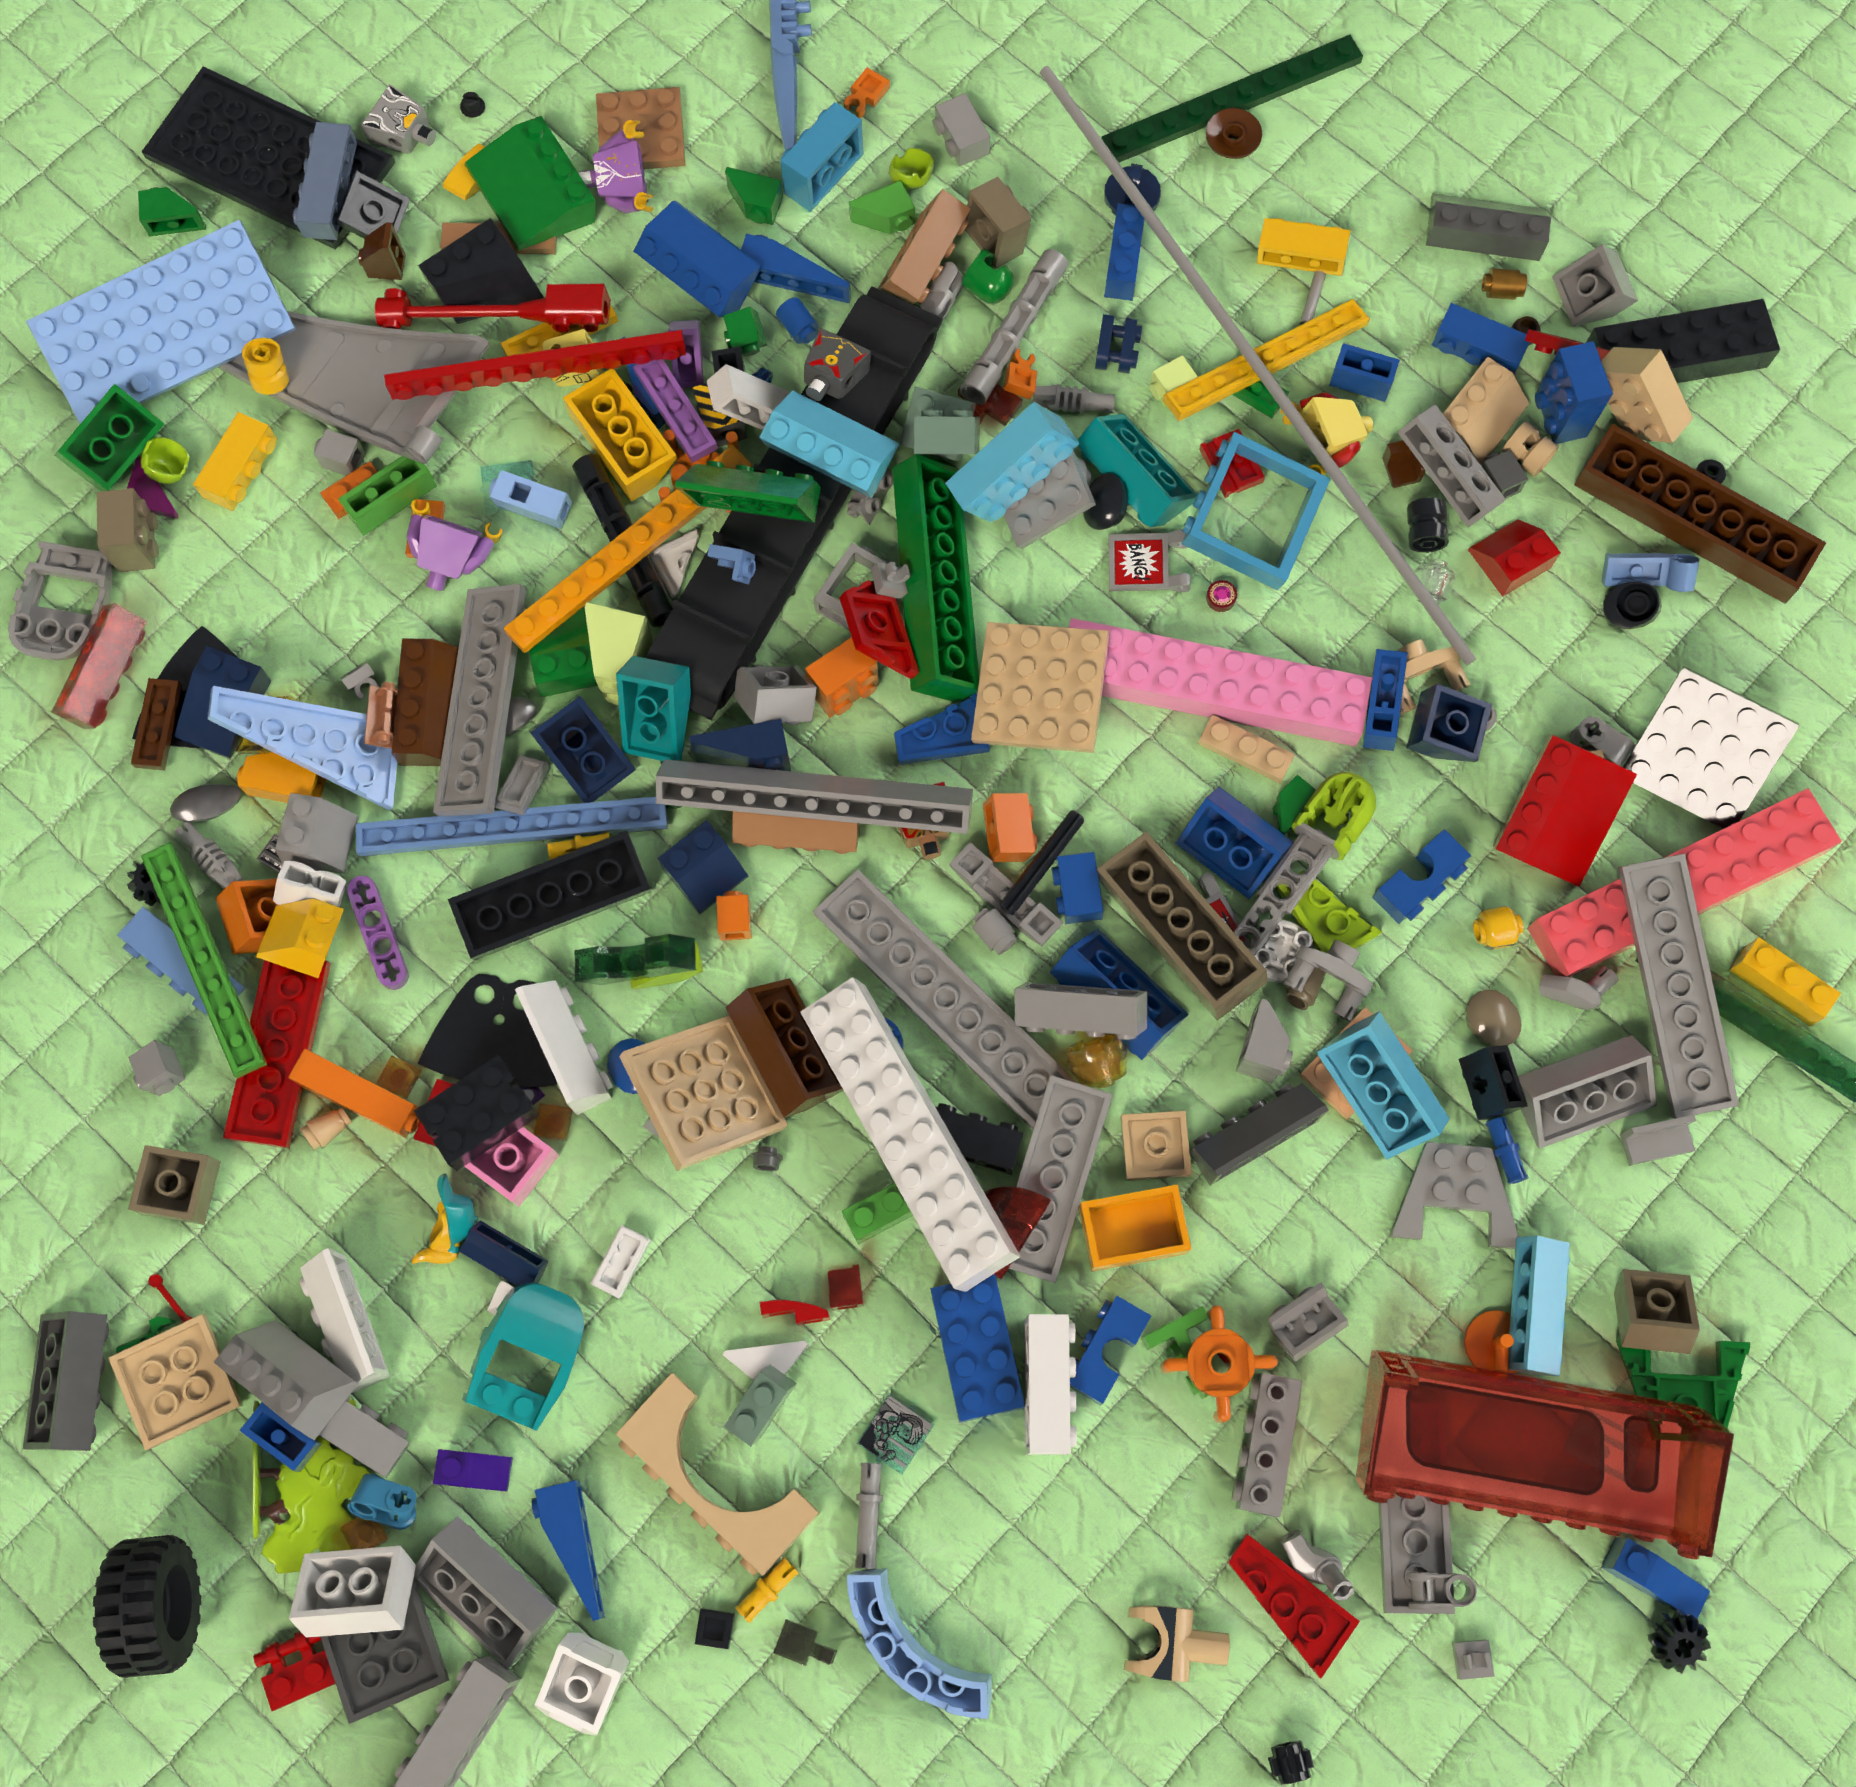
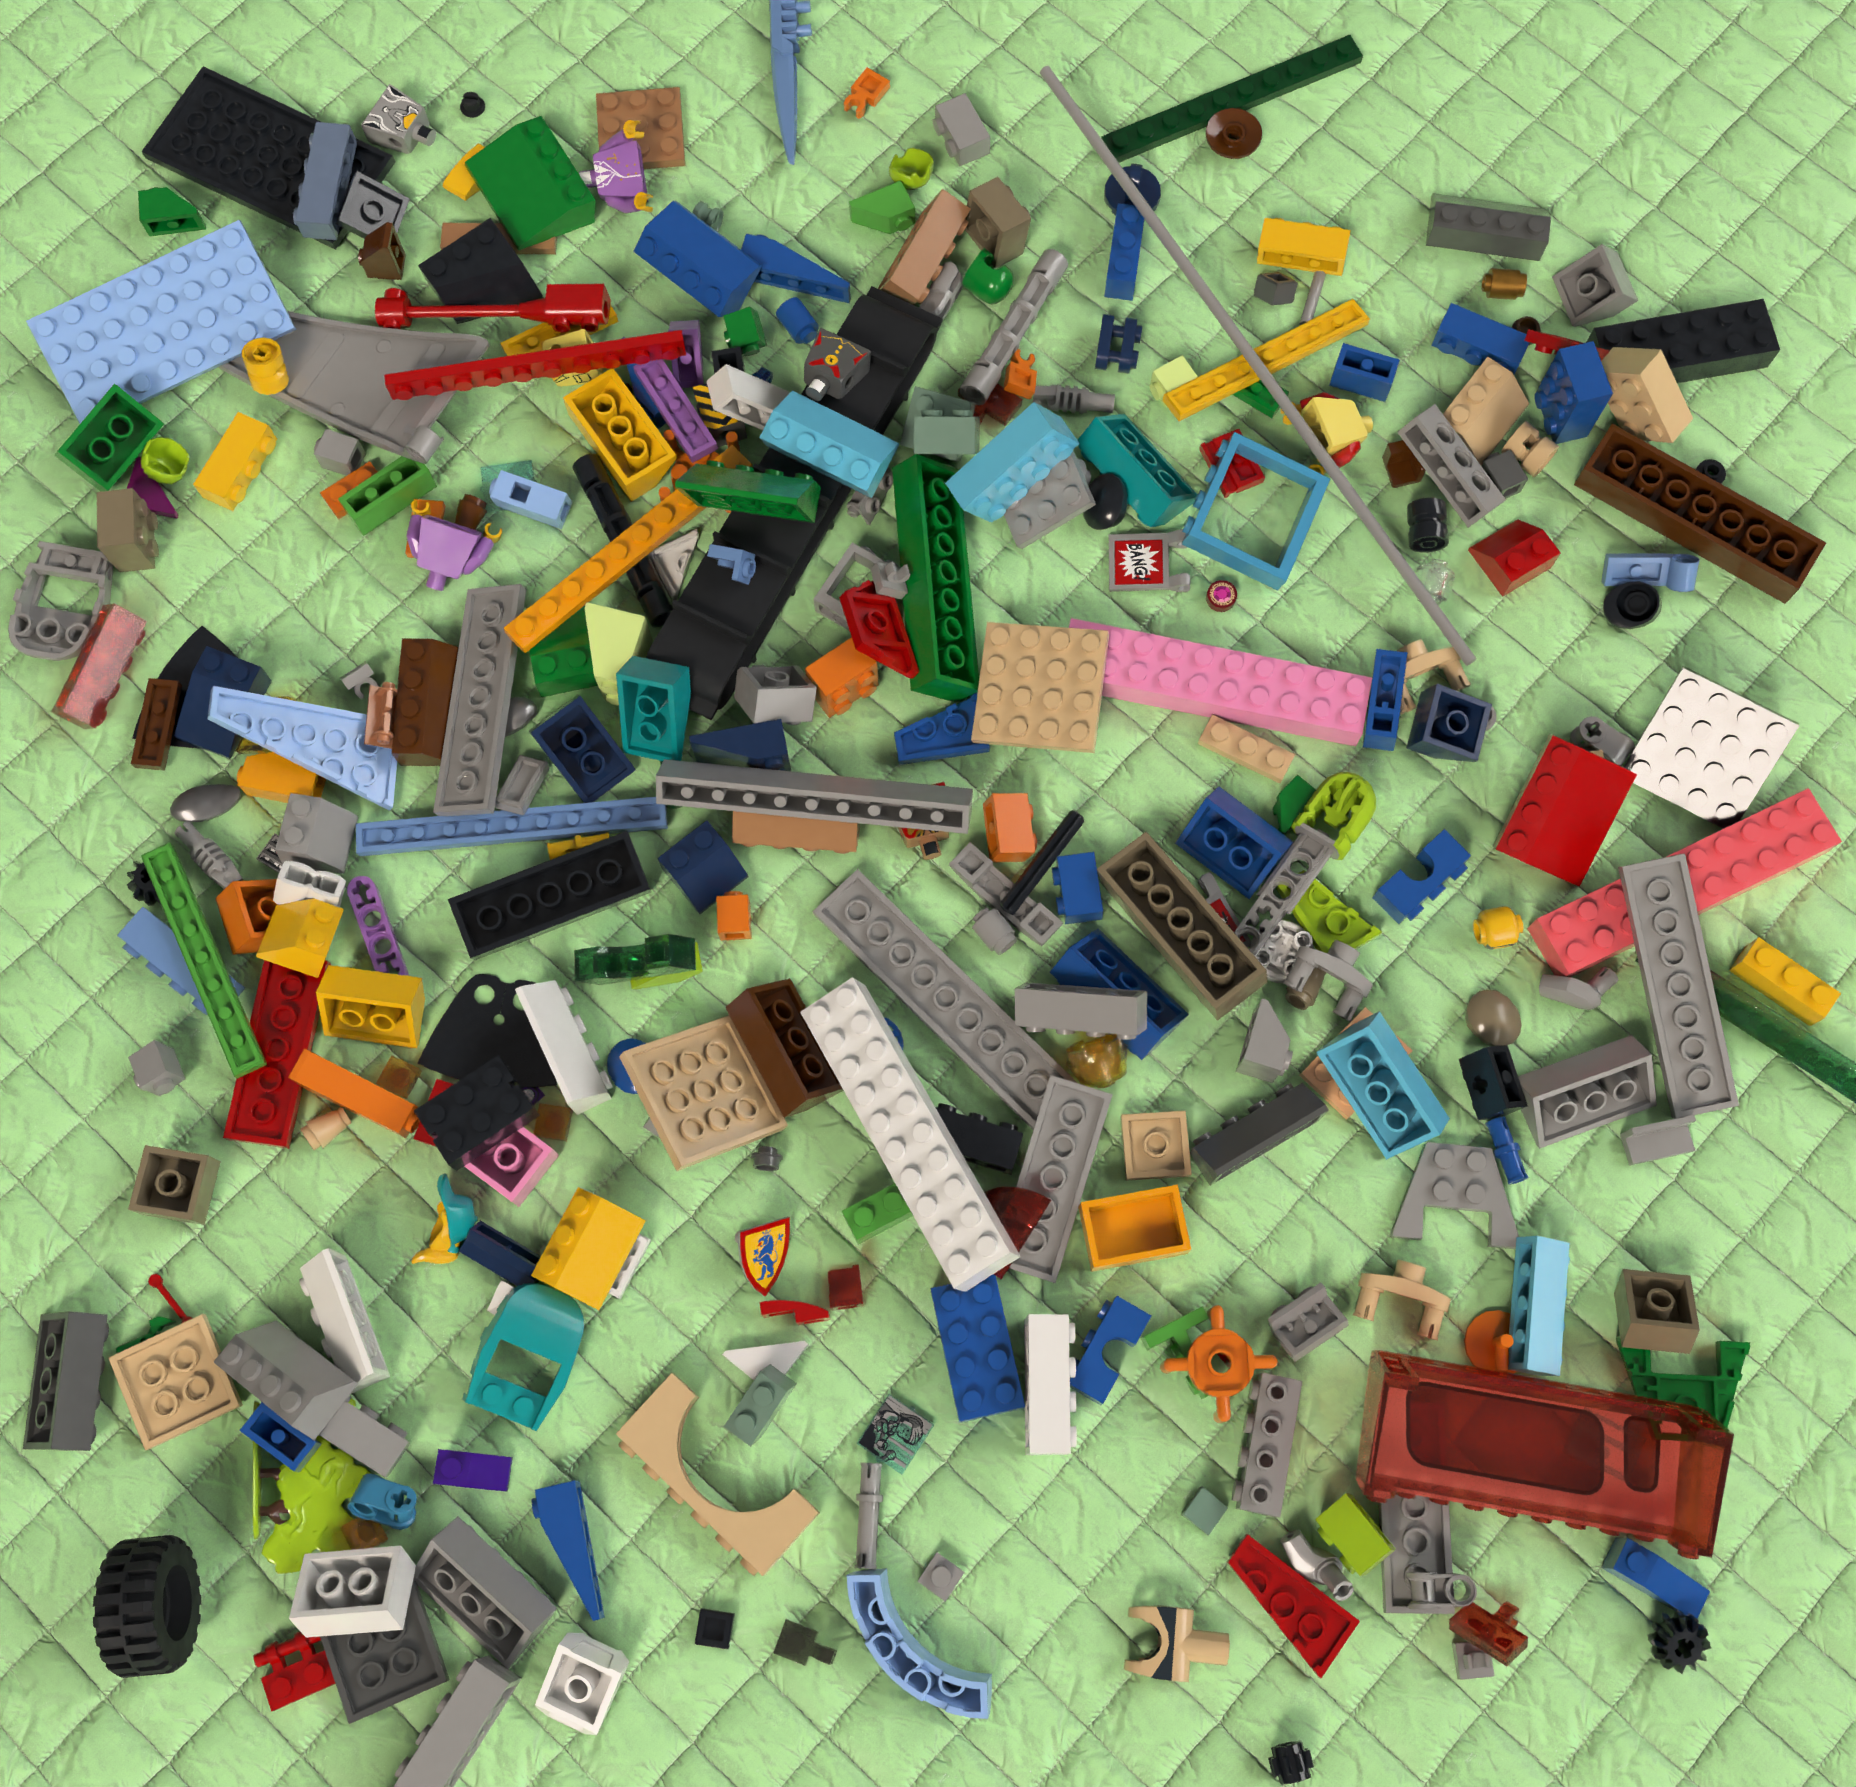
green slope [725,167,783,225] -> none
yellow pin [735,1557,799,1623] -> none
dark azure brick [780,102,864,212] -> none
none -> yellow slope [316,965,425,1048]
none -> reddish brown cone [455,494,487,530]
none -> yellow slope [531,1187,646,1310]
none -> sand green wheel [692,201,723,232]
none -> shield [735,1216,790,1297]
none -> light grey plate [918,1552,965,1602]
none -> sand green slope [1181,1486,1228,1536]
none -> dark grey slope [1254,272,1298,306]
none -> lime brick [1315,1493,1396,1576]
none -> tan connector [1353,1260,1451,1341]
none -> clear red plate [1449,1601,1528,1666]

